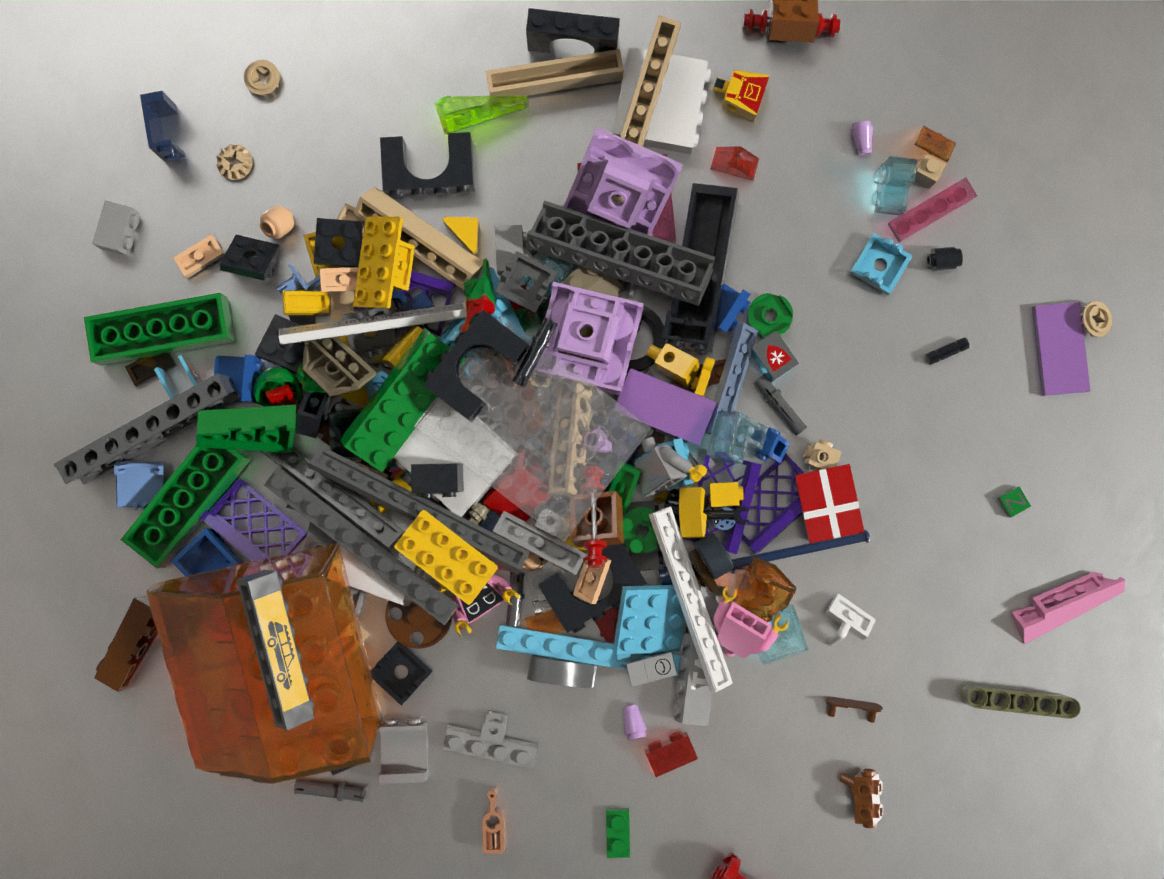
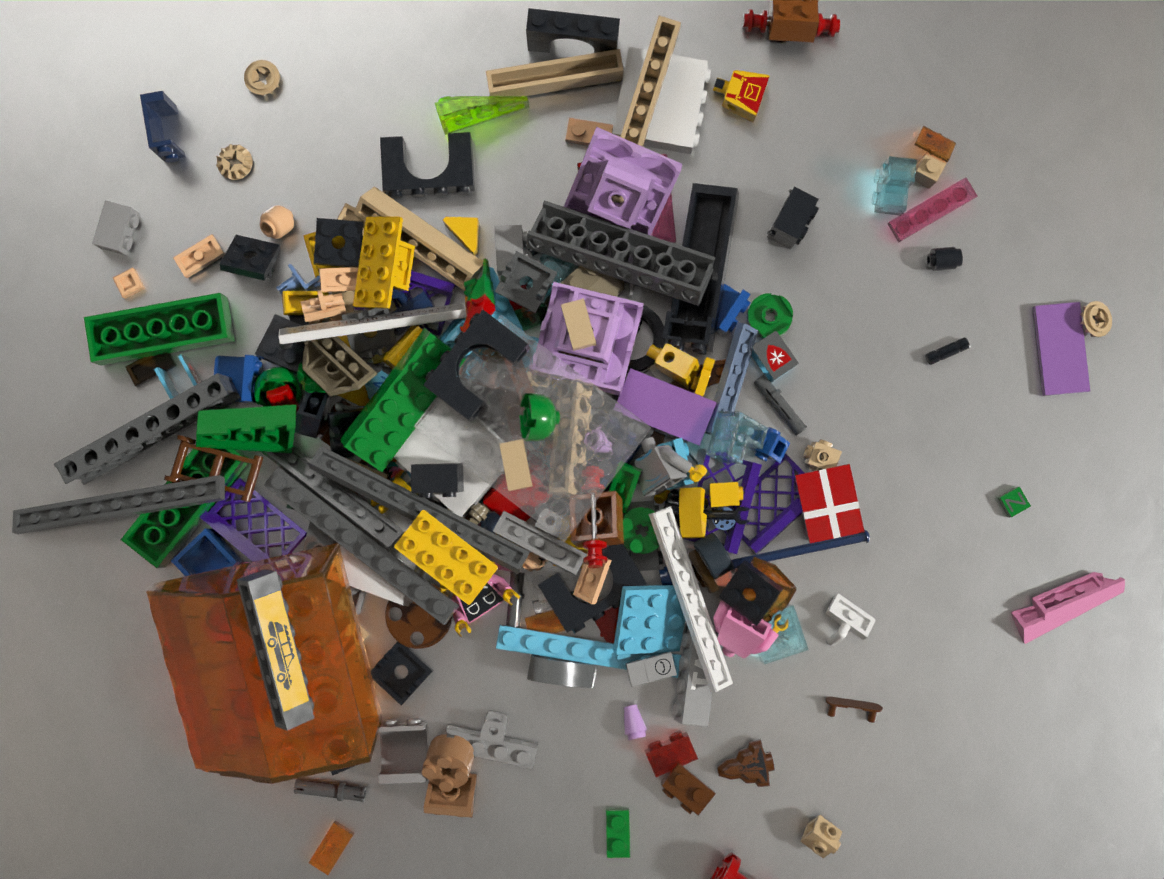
reddish brown wedge [94,595,173,692] -> none
medium blue piece [114,461,165,510] -> none
nougat piece [482,787,505,854] -> none
black pin [512,317,558,388] -> none
clear red slope [710,146,759,181] -> none
dark orange brick [839,769,883,828] -> none
medium azure piece [849,233,913,295] -> none
lavender cone [851,121,873,155] -> none
olive beam [960,684,1081,719] -> none
none -> dark grey plate [12,475,225,534]
none -> light nougat tile [113,267,145,299]
none -> reddish brown piece [164,435,263,502]
none -> light nougat hips [301,290,346,325]
none -> clear orange plate [309,821,354,875]
none -> medium nougat brick [422,734,474,792]
none -> medium nougat bracket [424,774,477,818]
none -> tan tile [499,439,533,491]
none -> green cylinder [519,393,560,441]
none -> tan tile [561,298,596,351]
none -> light nougat plate [565,118,613,146]
none -> reddish brown bracket [661,762,716,816]
none -> reddish brown rock [717,739,775,787]
none -> black piece [719,560,784,626]
none -> black brick [767,186,819,249]
none -> tan brick [800,815,842,858]

